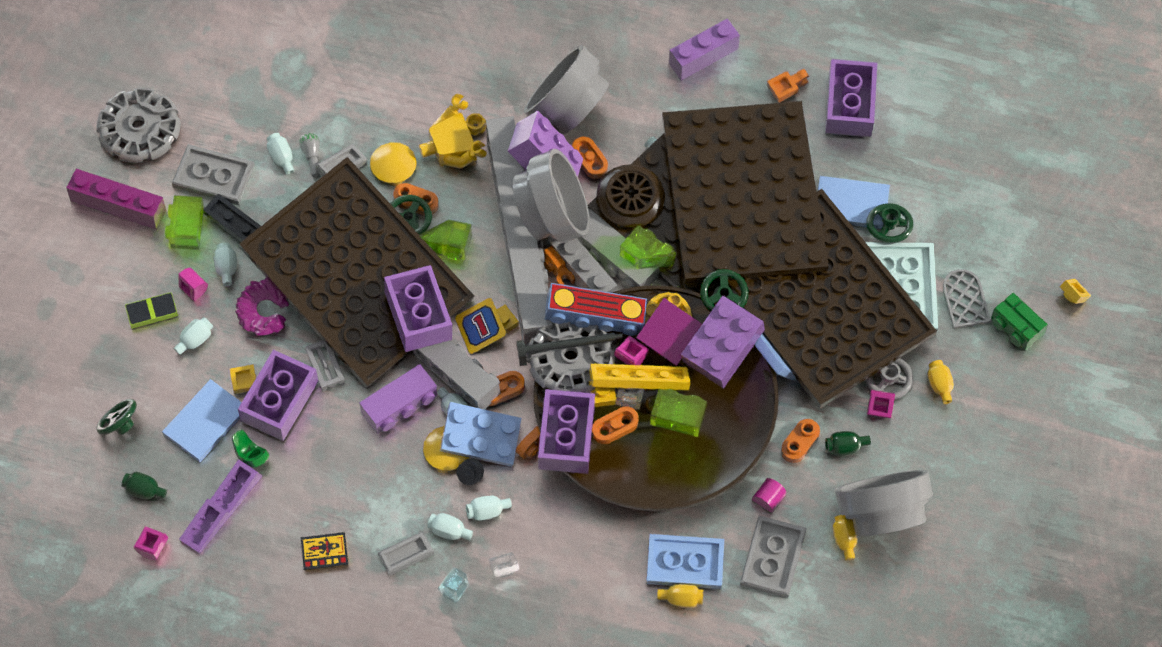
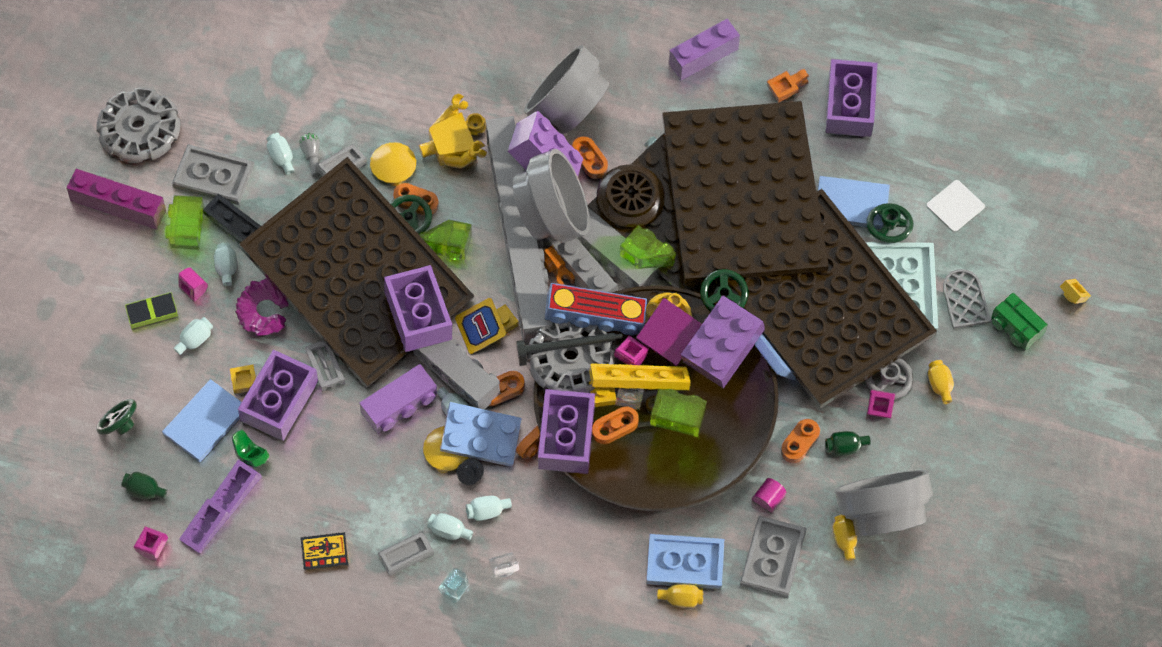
none -> white sticker [927,180,985,231]

